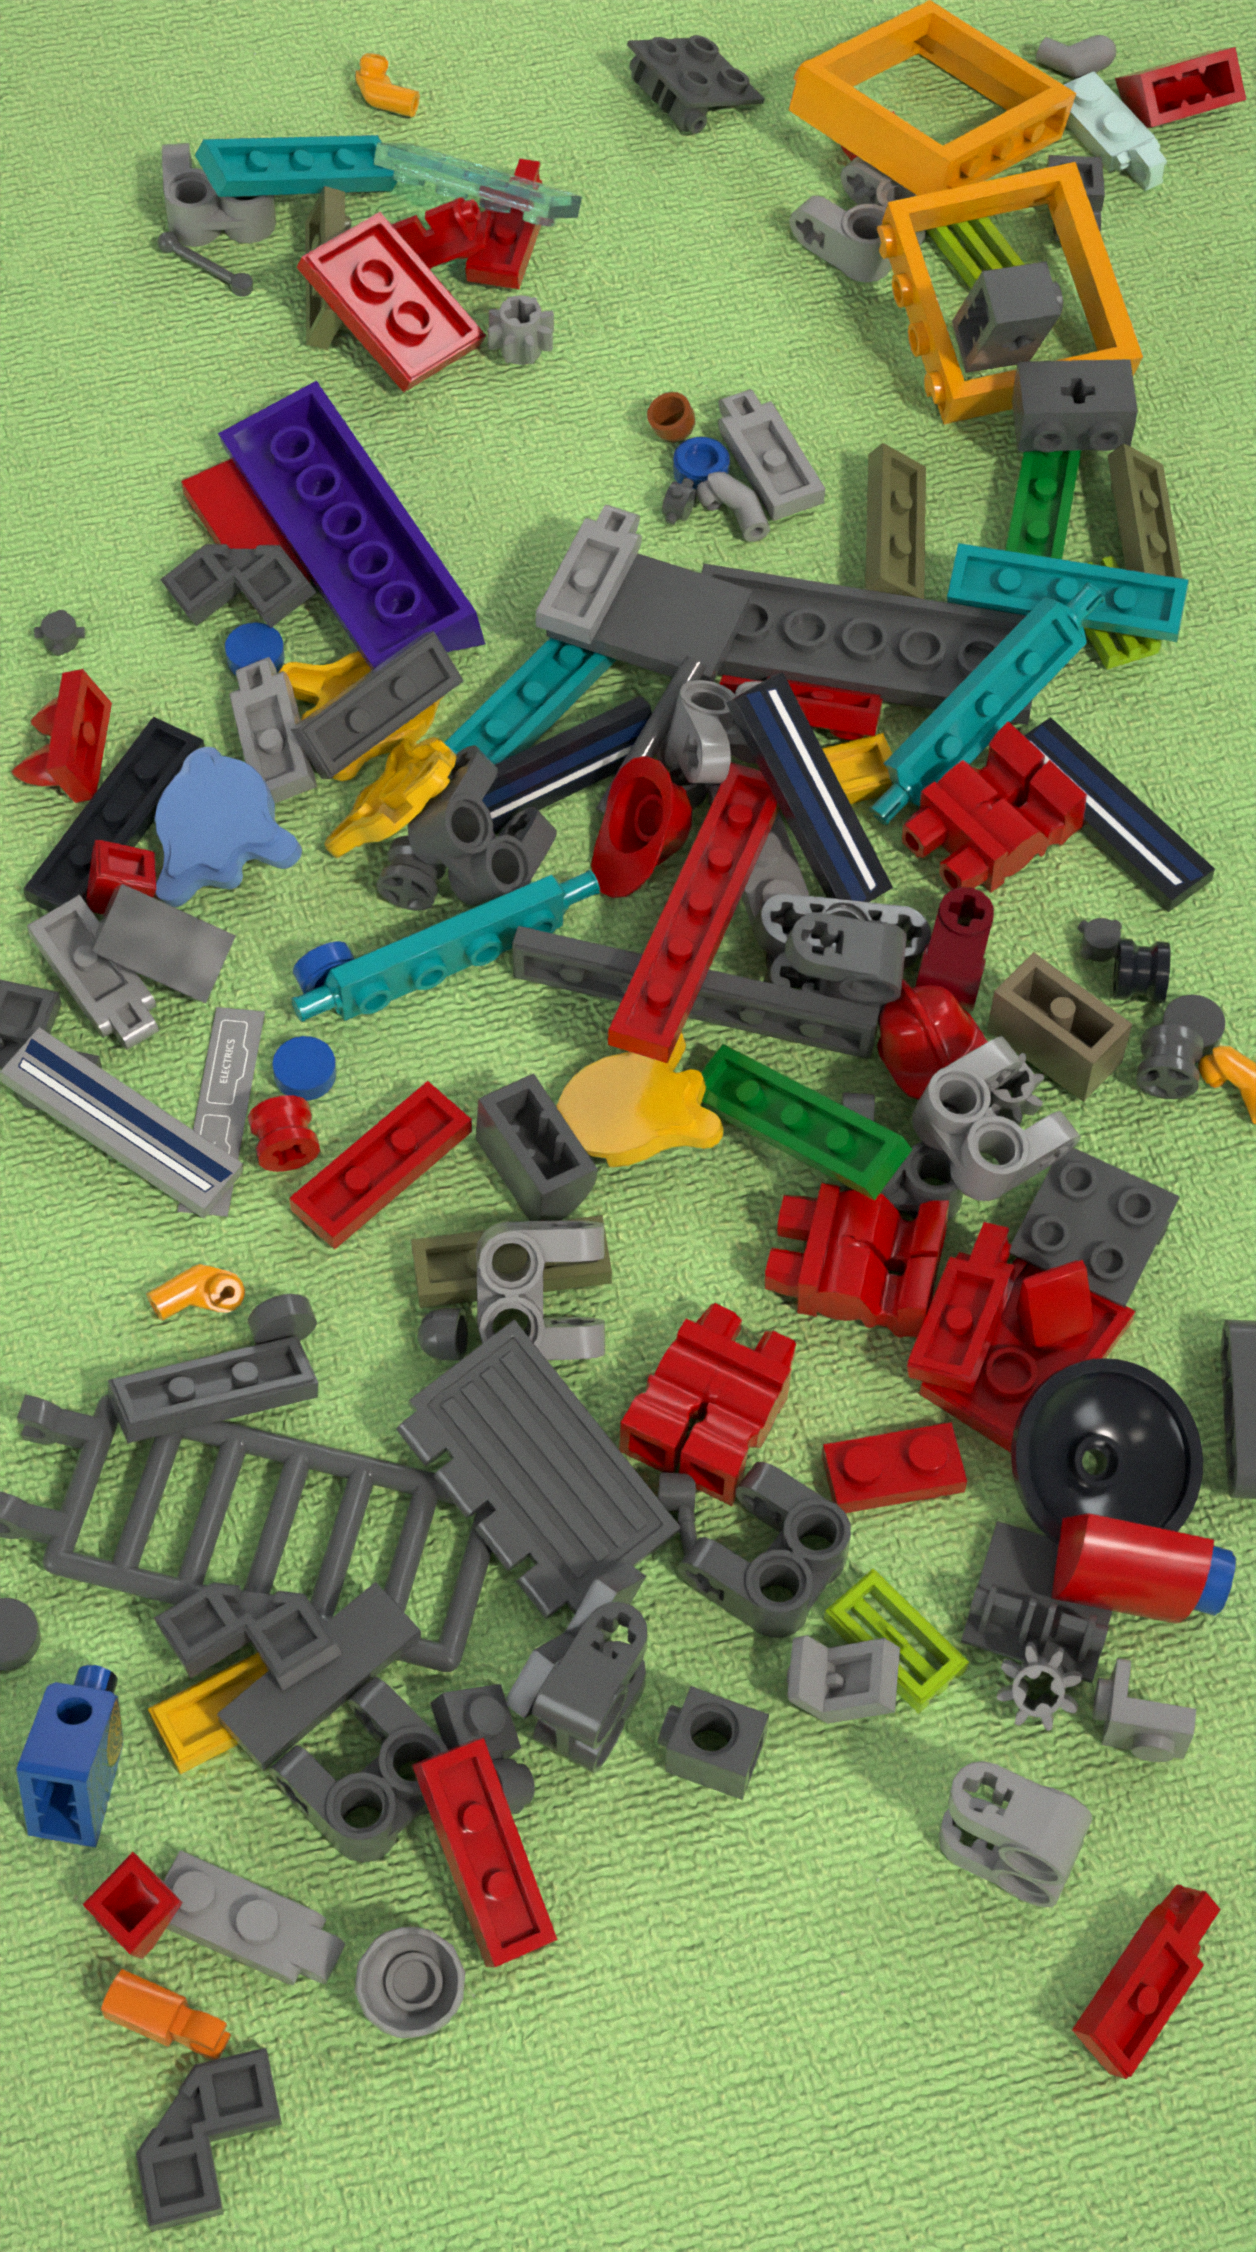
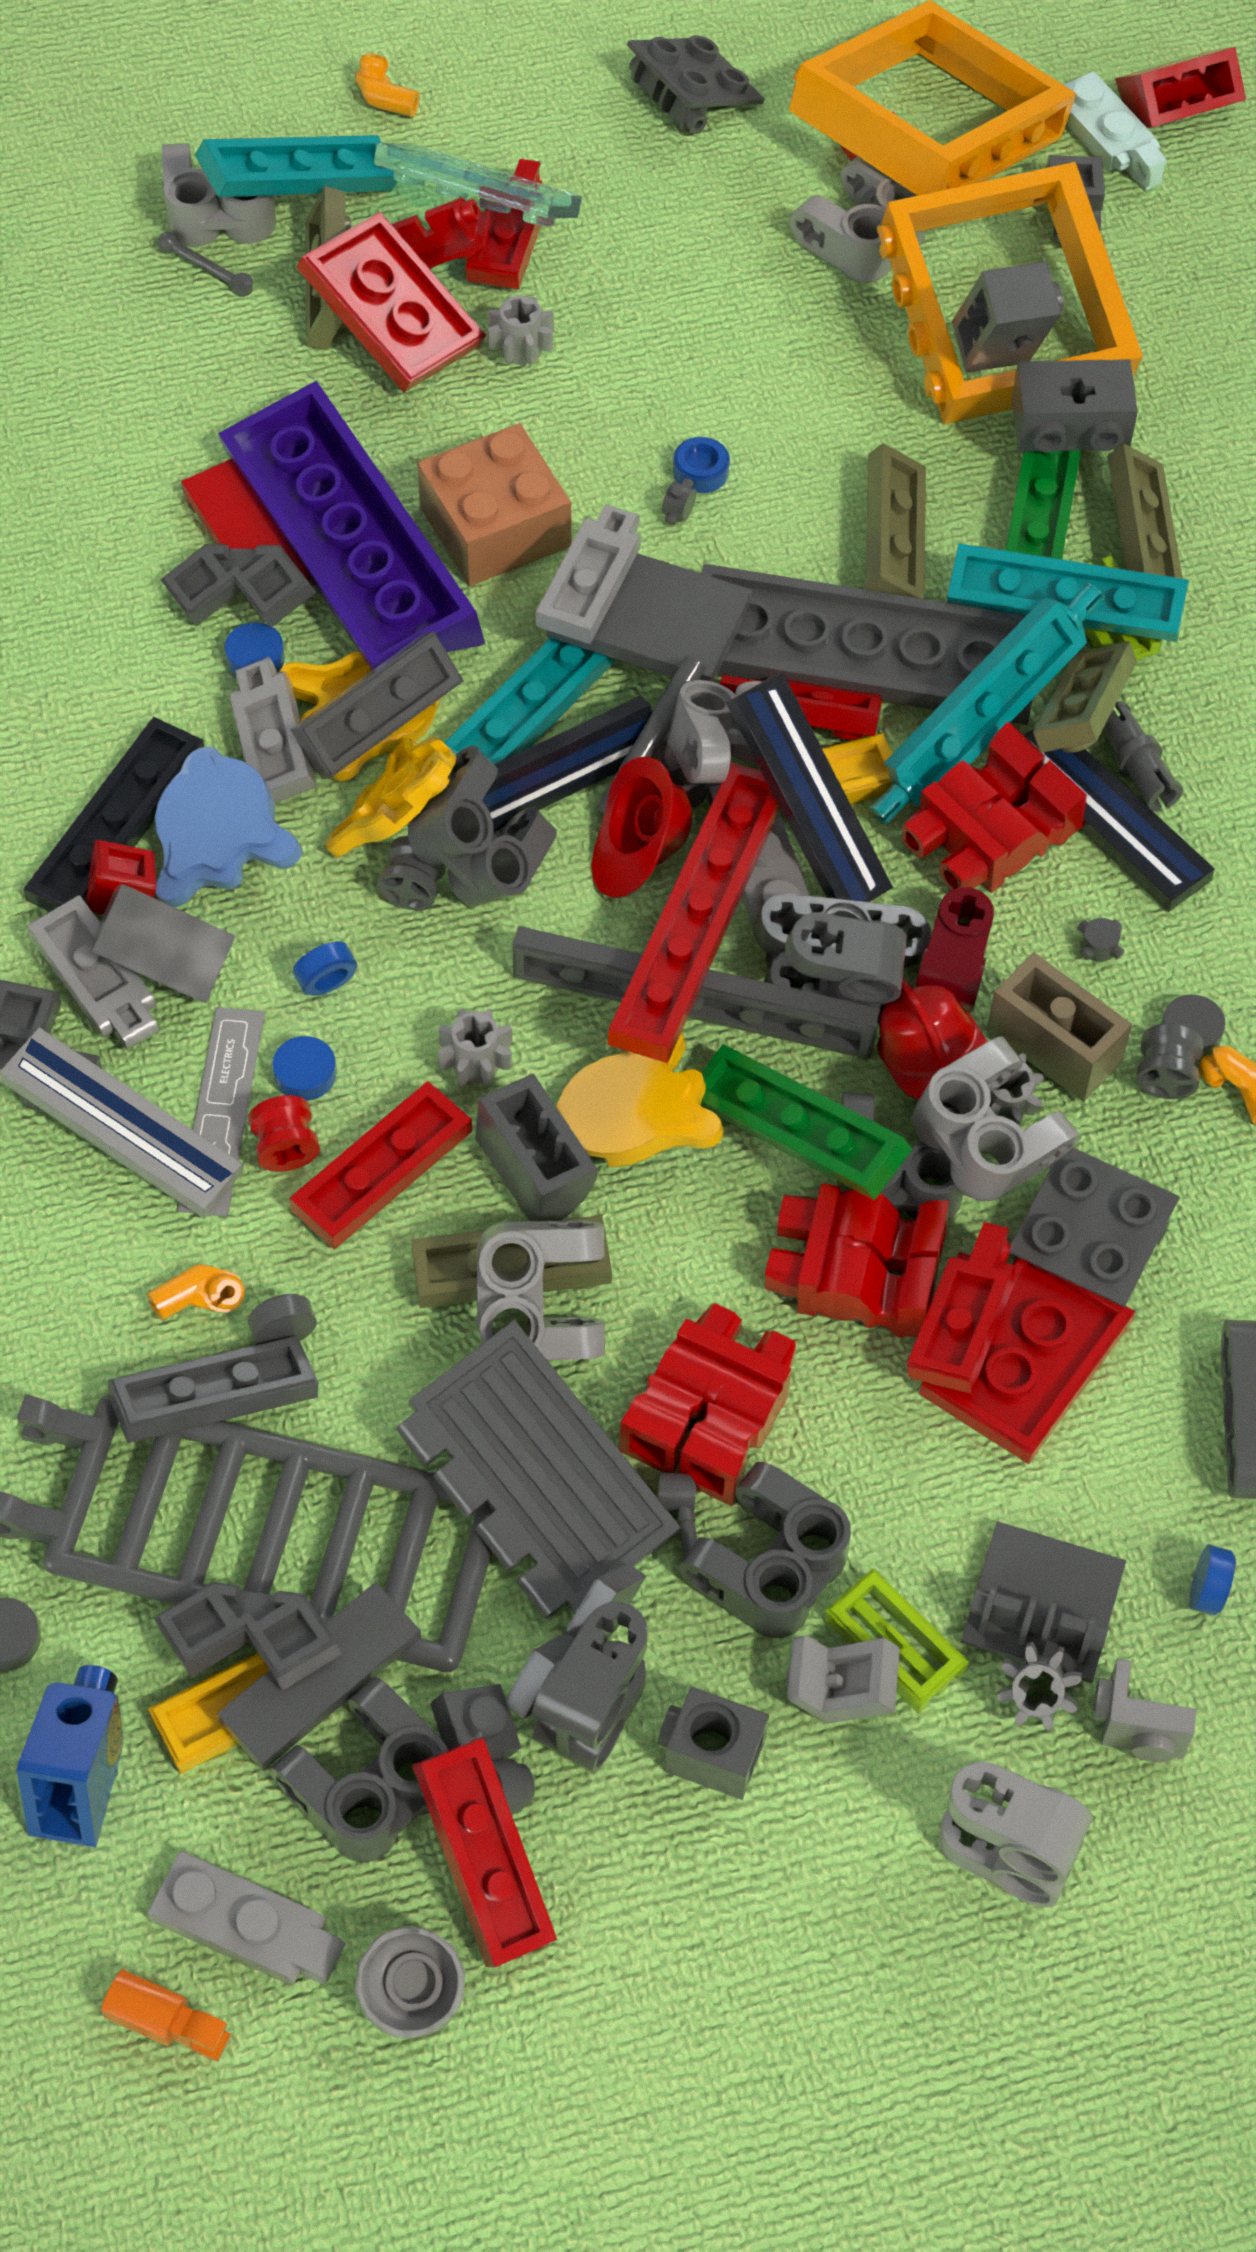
red tile [12,669,112,803] -> none
dark grey piece [34,610,86,656] -> none
red slope [82,1852,183,1959] -> none
dark grey tile [136,2048,282,2232] -> none
teal plate [291,870,600,1022] -> none
dark grey hinge [417,1308,468,1361] -> none
dark orange hinge [647,392,695,443] -> none
light grey arm [696,472,770,542] -> none
light grey hinge [718,389,825,521] -> none
red plate [821,1422,967,1513] -> none
lime tile [926,217,1025,289] -> none
black dish [1011,1358,1203,1545] -> none
red slope [1016,1260,1093,1348] -> none
light grey arm [1036,35,1117,78] -> none
red brick [1051,1513,1214,1624] -> none
red hinge [1072,1884,1221,2079] -> none
black wheel [1113,938,1171,1003] -> none
none -> nougat brick [417,423,571,587]
none -> light grey gear [438,1009,512,1087]
none -> olive plate [1033,641,1137,753]
none -> dark grey pin [1102,701,1183,812]

